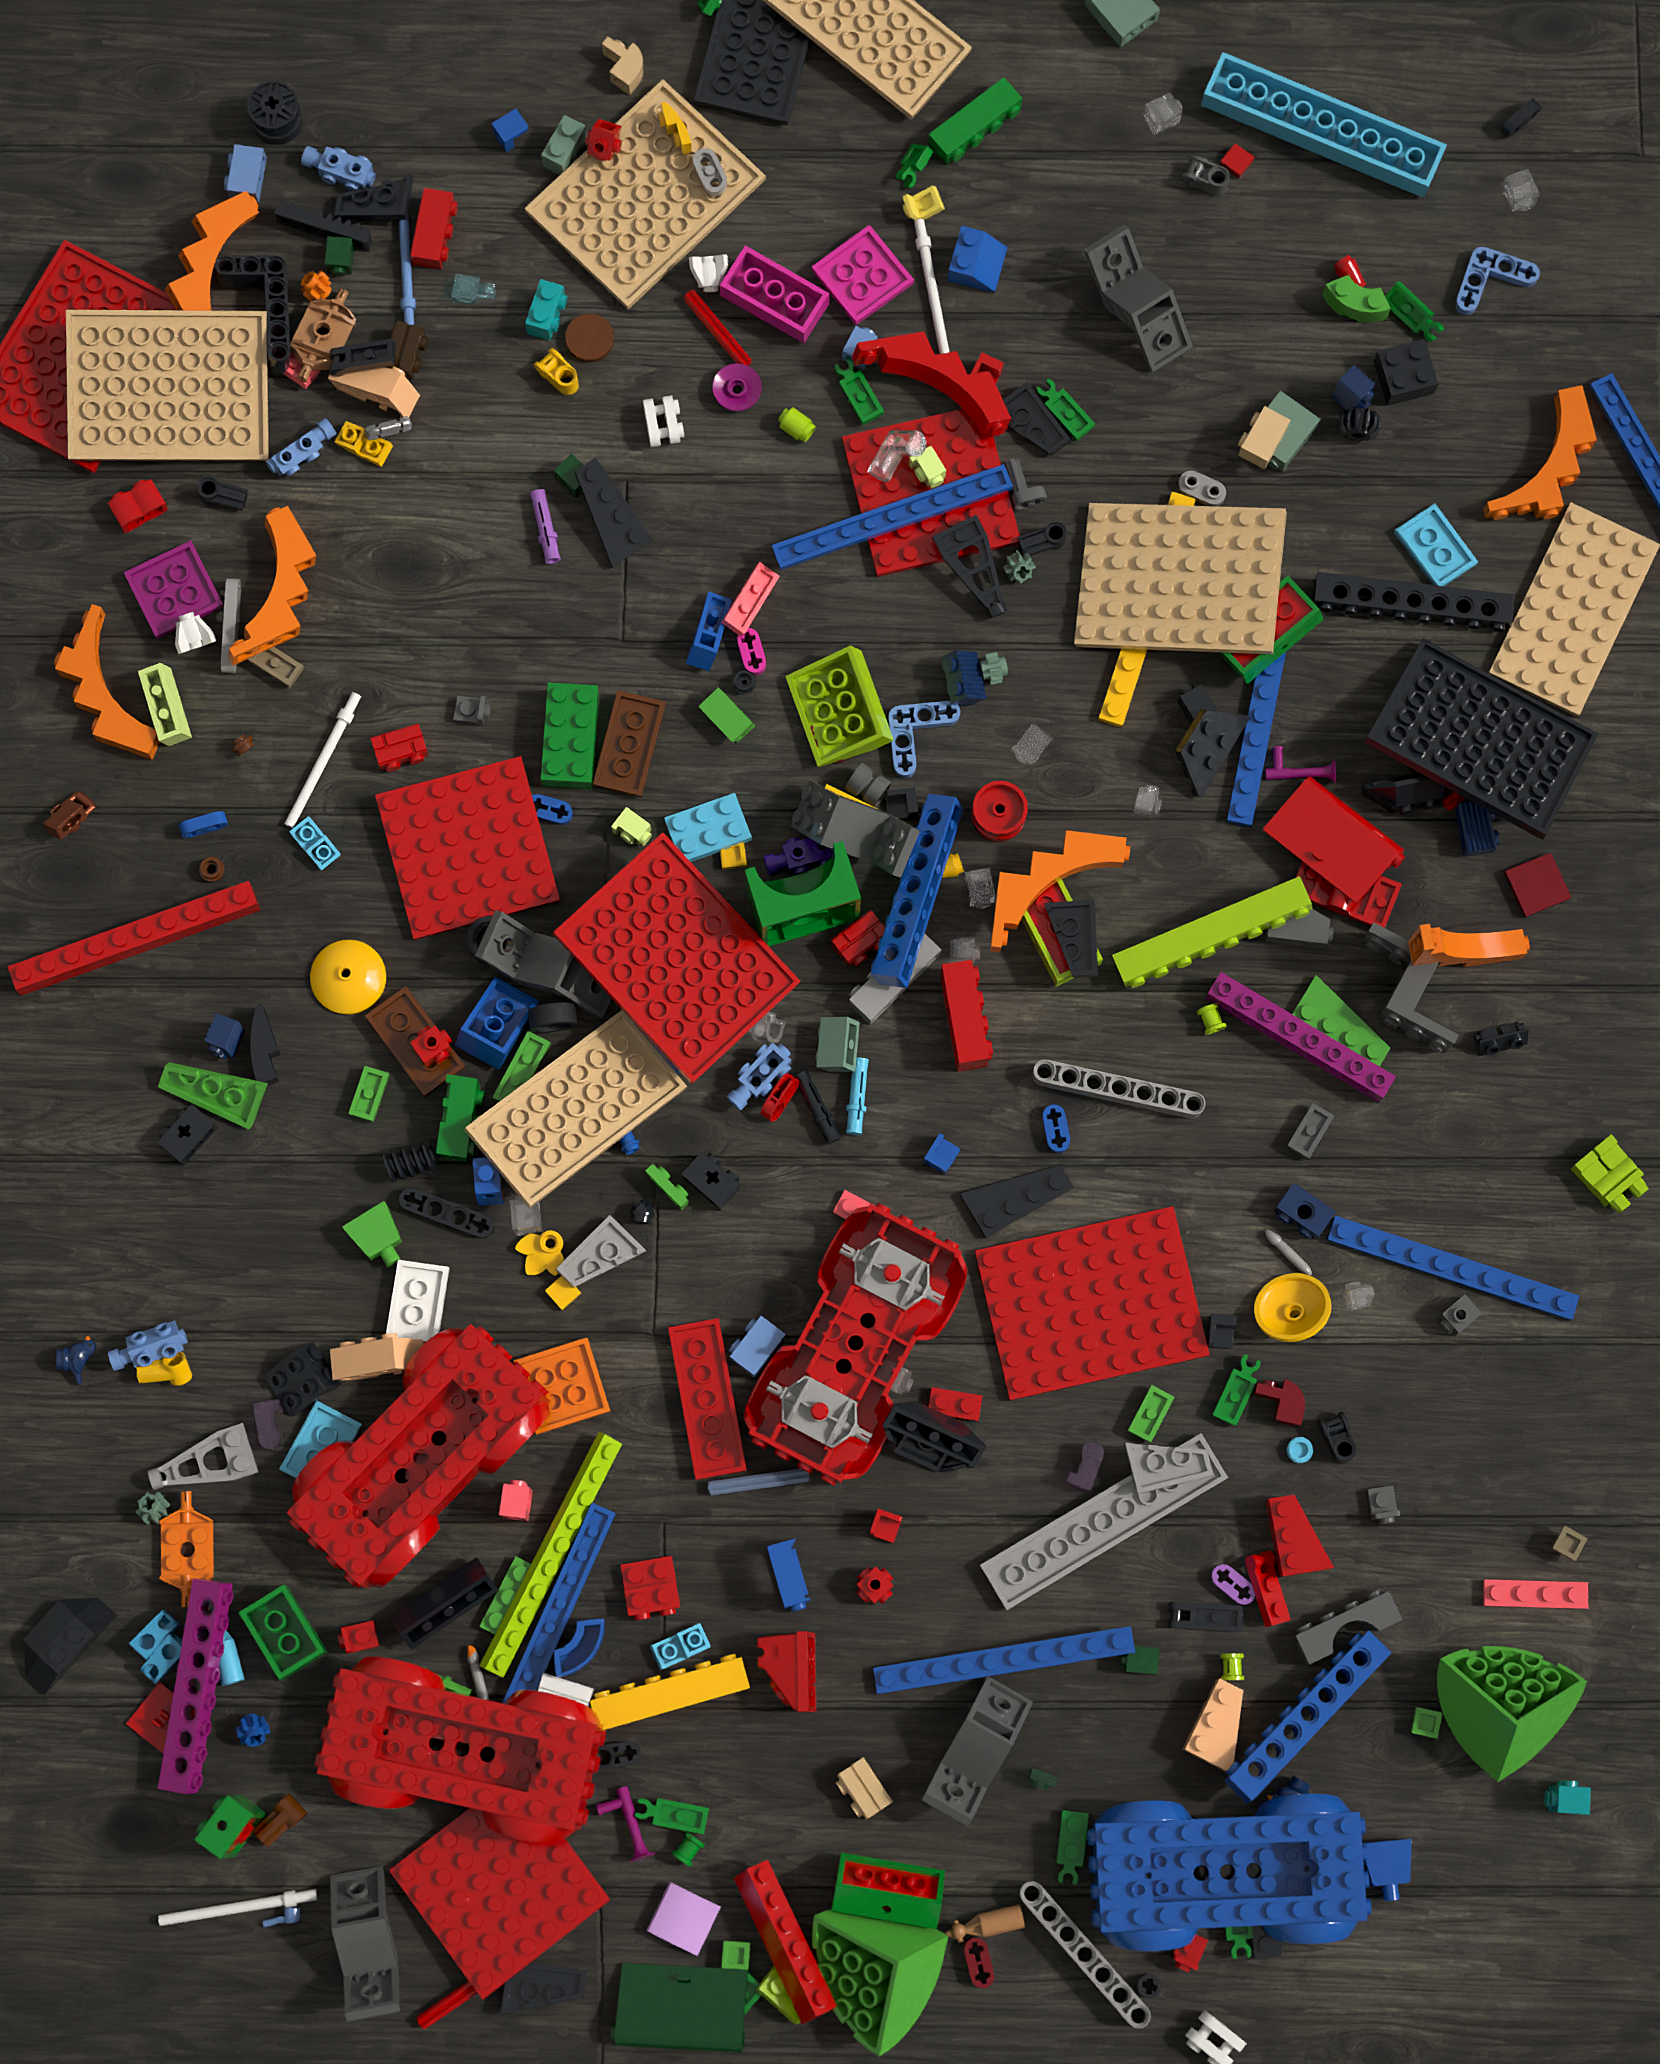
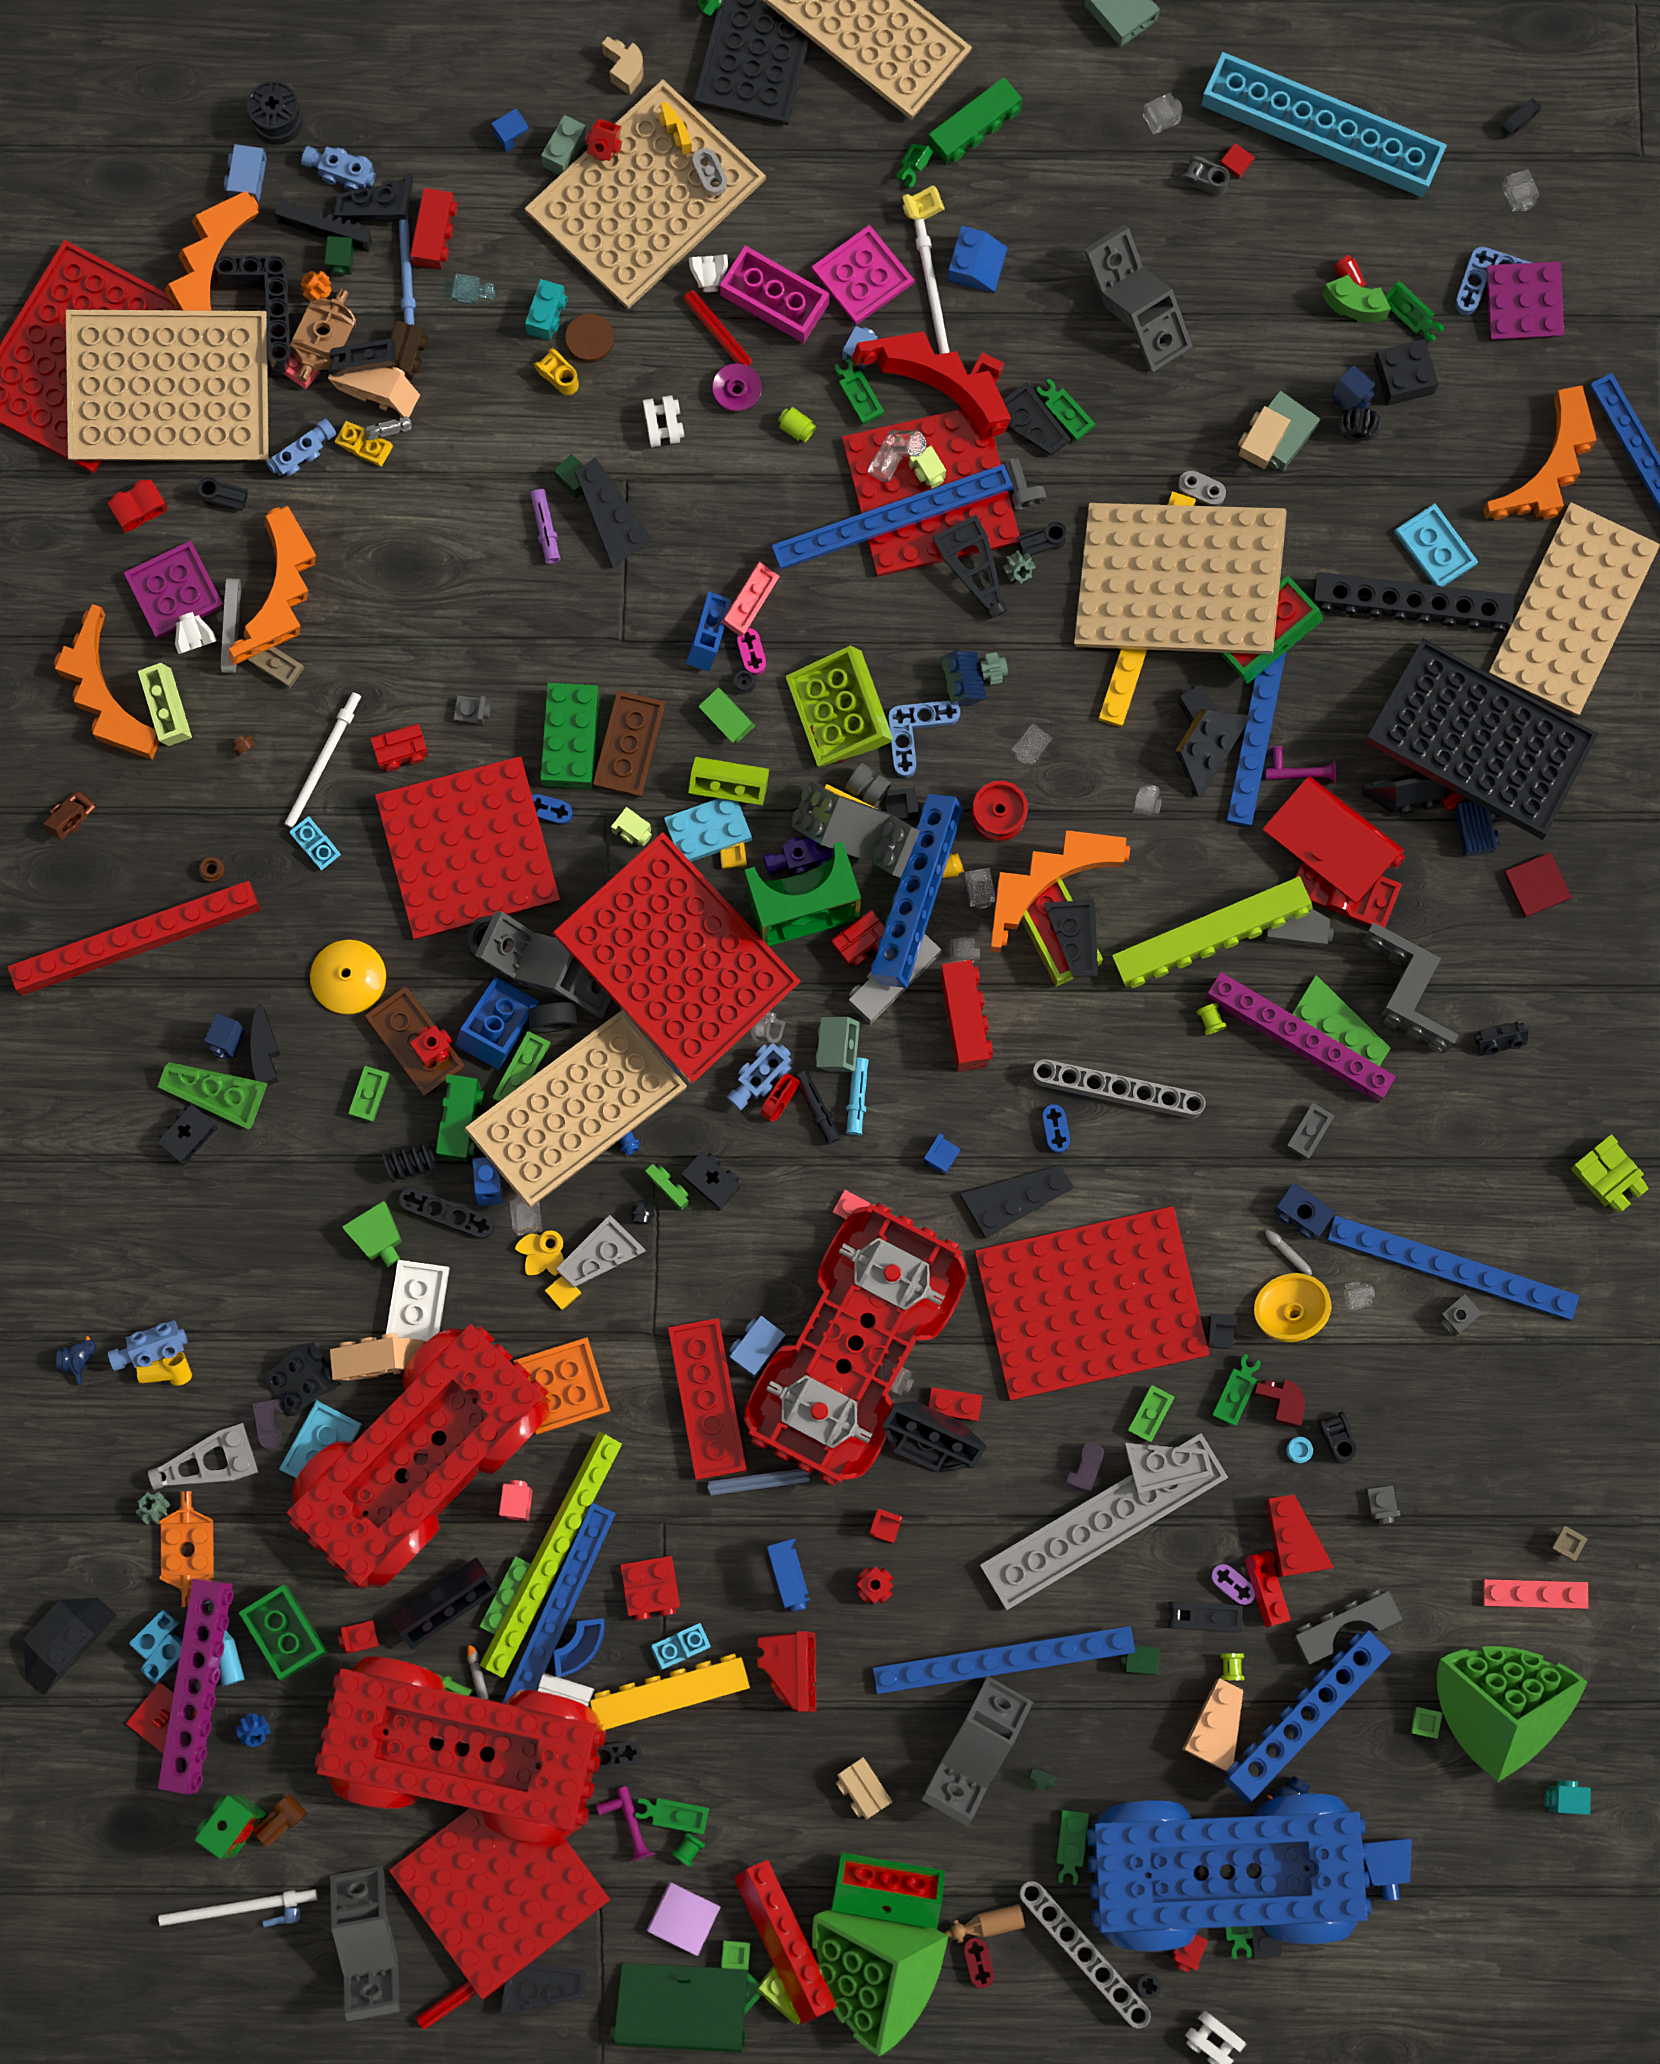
blue beam [179,811,228,838] -> none
orange arch [1408,924,1530,967] -> none
none -> lime brick [689,757,769,805]
none -> magenta plate [1486,261,1564,340]

